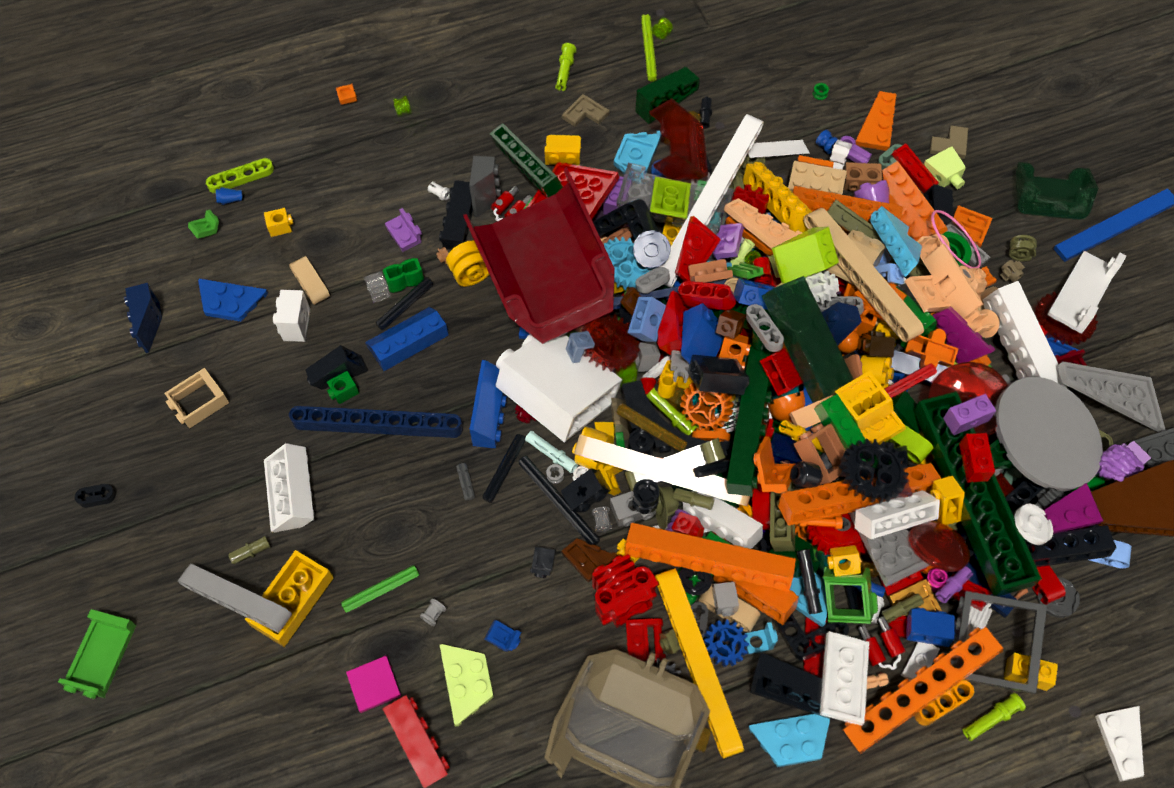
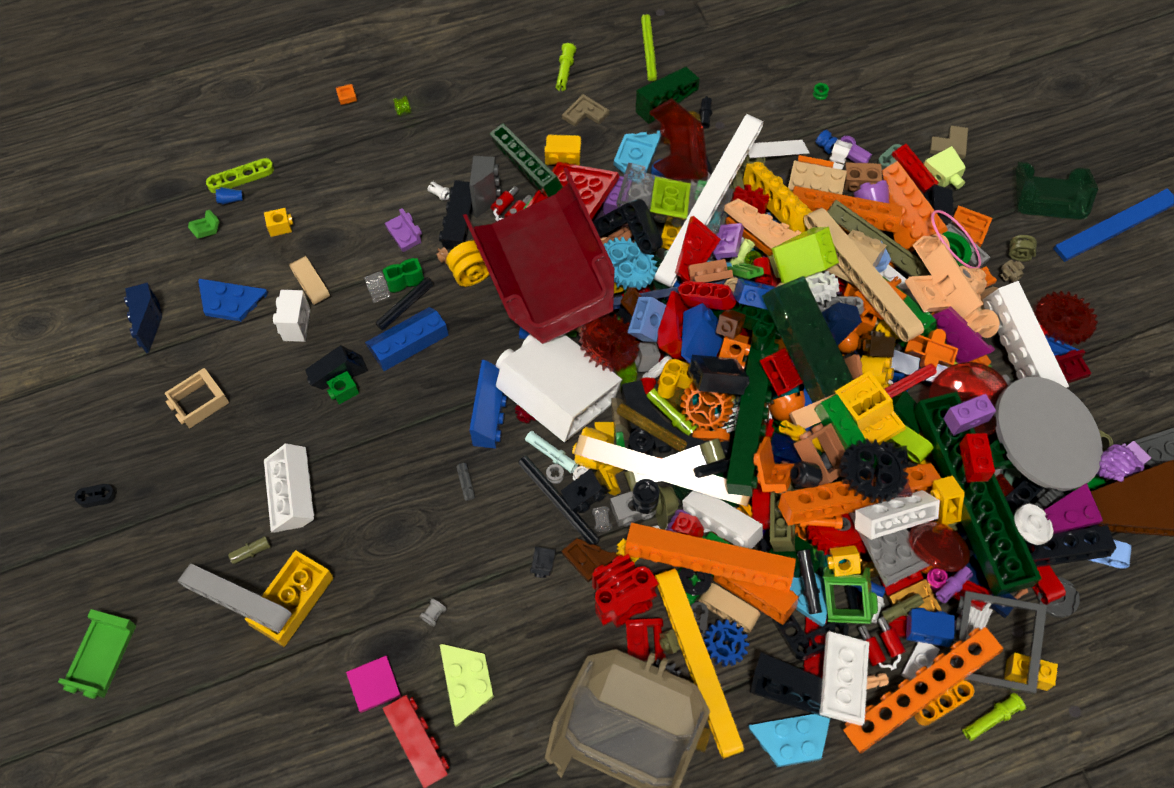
dark blue beam [289,406,463,438] -> none
bright green axle [341,566,419,612] -> none
black axle [483,434,525,503] -> none
blue bracket [484,620,521,652] -> none
sand blue bracket [566,331,595,363] -> none
tile [633,230,671,269] -> none
light grey plate [635,267,670,294] -> none
clear neon green wheel [652,18,673,39] -> none
light grey plate [670,350,690,383] -> none
olive axle [673,488,714,510] -> none
light grey brick [712,582,739,617] -> none
medium azure bracket [744,622,778,654] -> none
light grey beam [746,304,784,352] -> none
orange wing [855,91,896,151] -> none
medium azure slope [870,206,922,277] -> none
light blue bracket [875,263,904,285] -> none
white bracket [1048,251,1126,334] -> none
light grey wing [1058,362,1165,432] -> none
white wing [1095,706,1144,782] -> none

